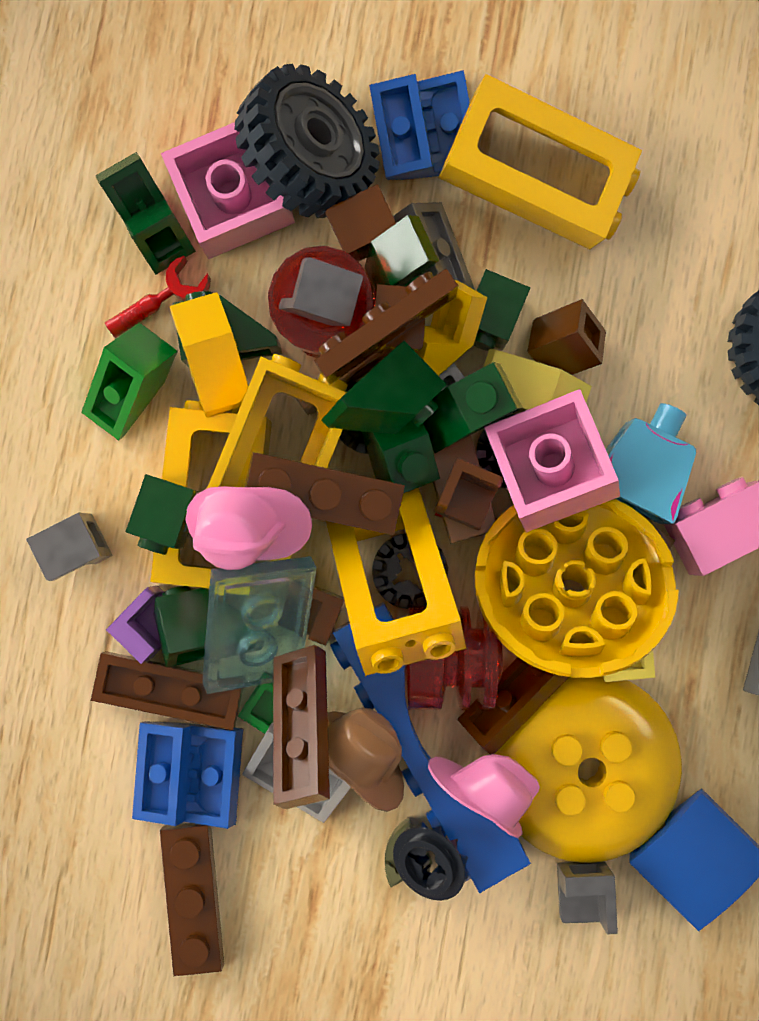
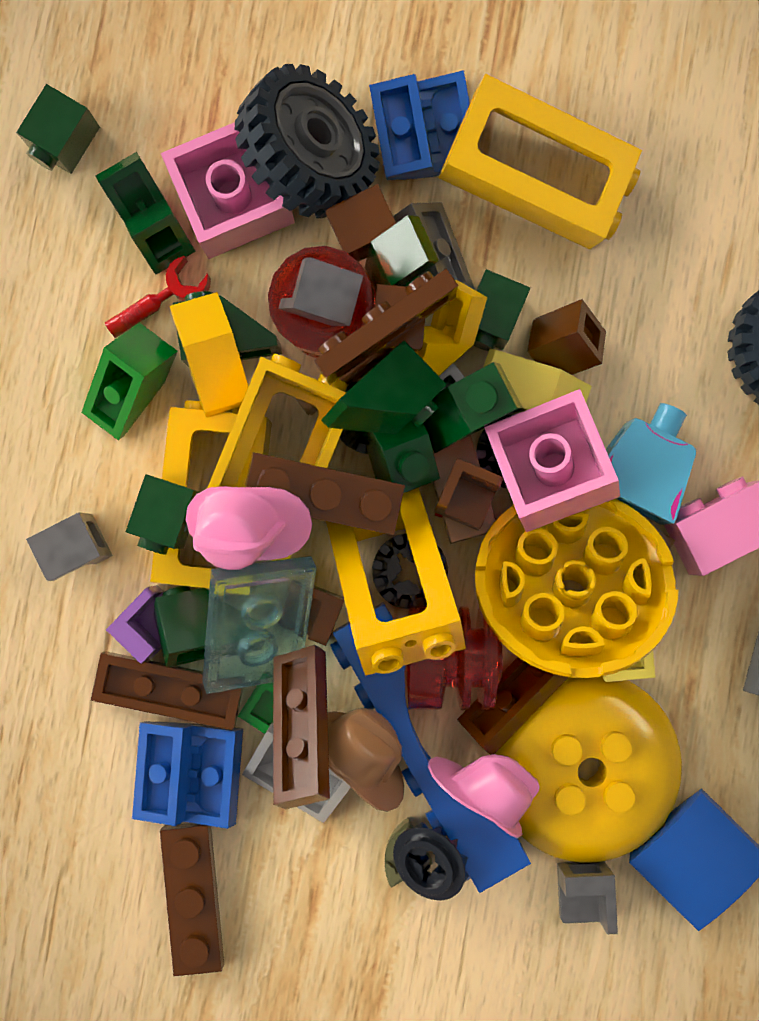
none -> dark green brick [16,84,100,174]

